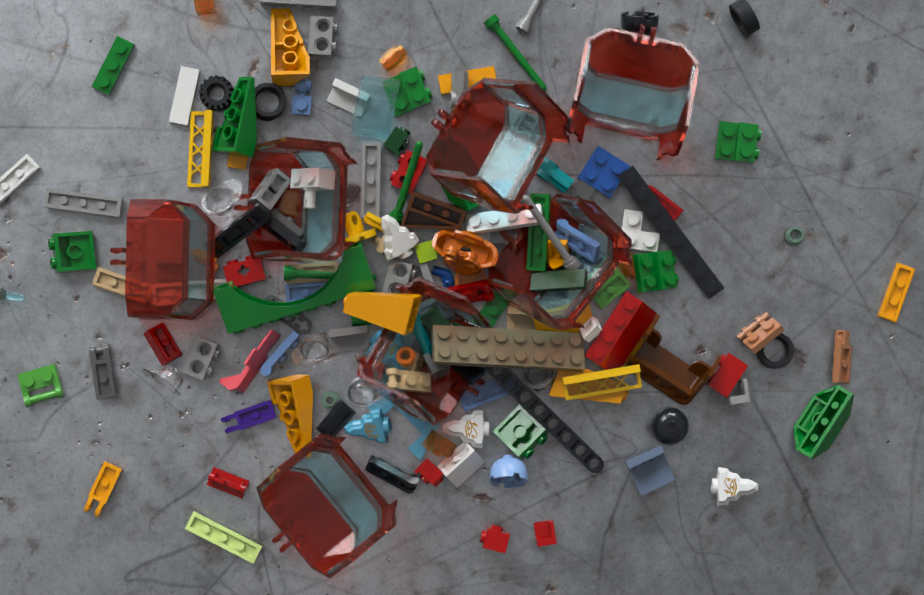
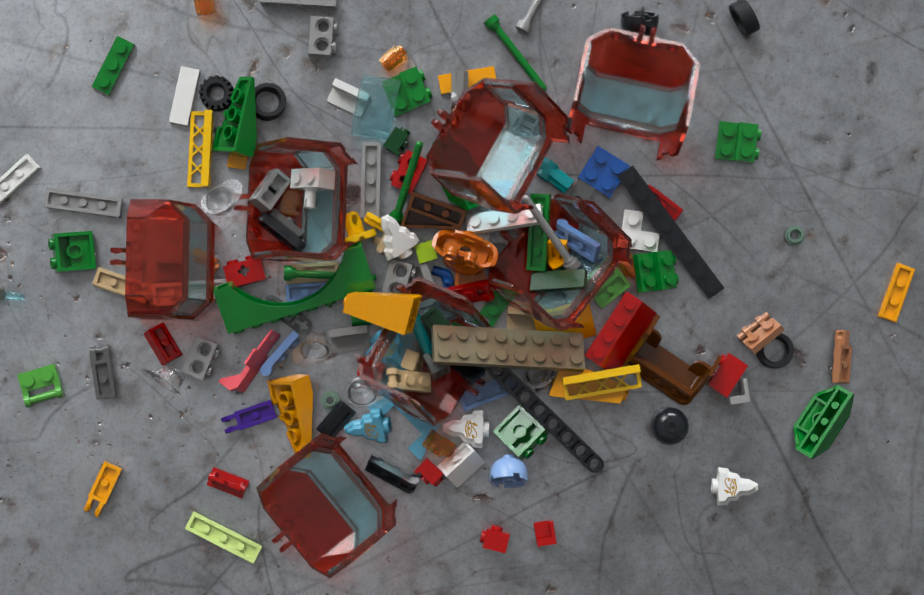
black hinge [204,201,273,259] -> none
light orange wedge [271,8,310,86] -> none
medium blue plate [291,79,312,116] -> none
orange plate [396,347,416,366] -> none
white plate [580,316,602,342] -> none
sand blue bracket [624,445,675,496] -> none

